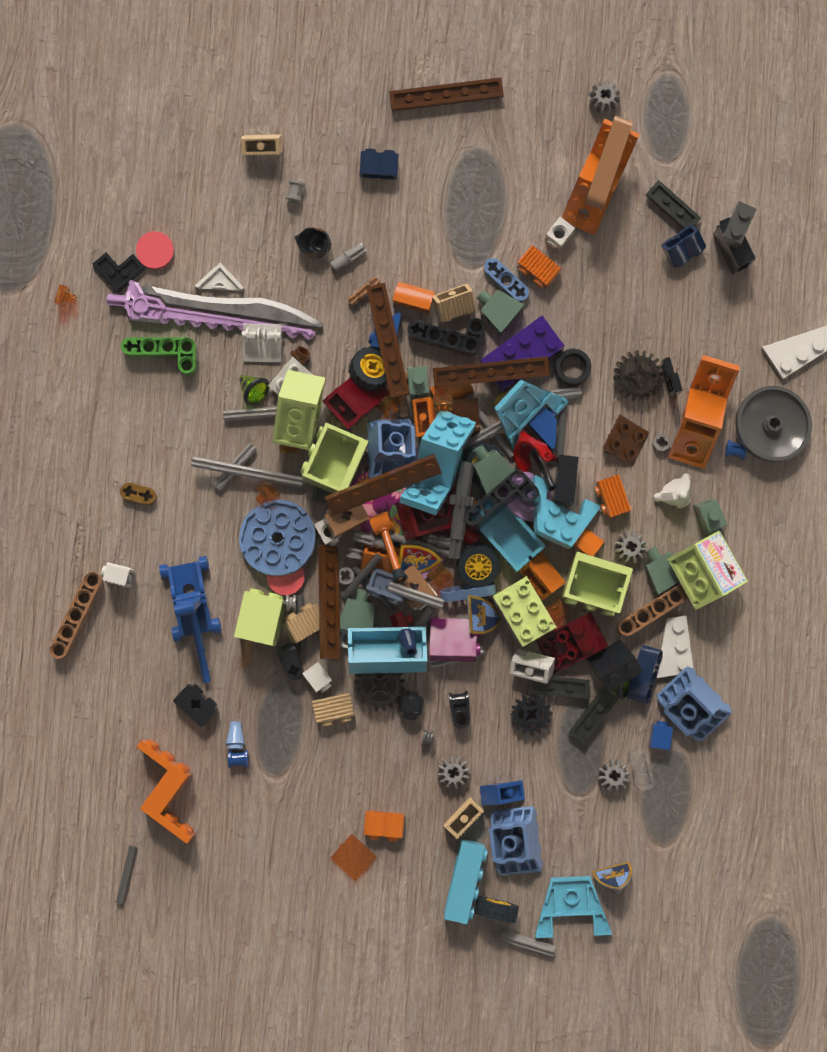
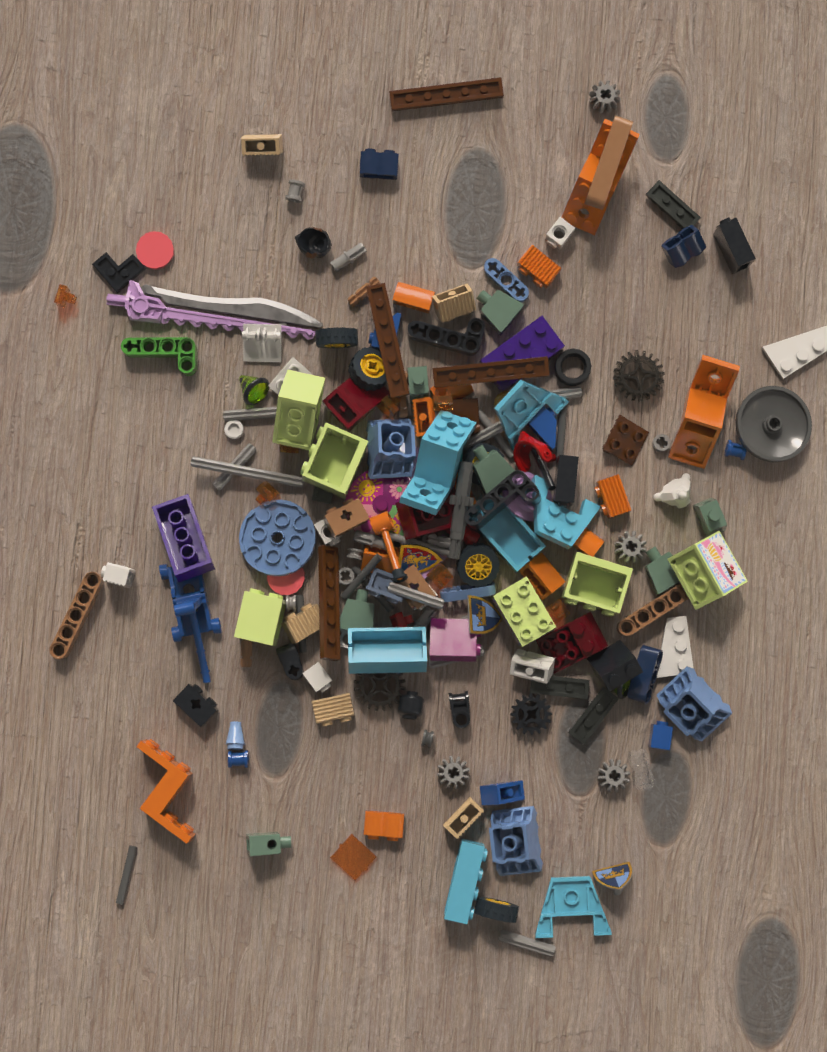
pearl gold beam [120,483,157,505] -> none
white tile [195,263,244,291] -> none
reddish brown plate [290,346,311,364] -> none
reddish brown plate [325,454,442,516] -> none
dark blue cone [397,628,417,657] -> none
black tile [661,357,683,398] -> none
dark grey brick [720,201,757,249] -> none
none -> brick [152,494,215,582]
none -> white tile [224,420,244,439]
none -> sand green torso [246,832,291,856]
none -> black wheel [316,327,358,349]

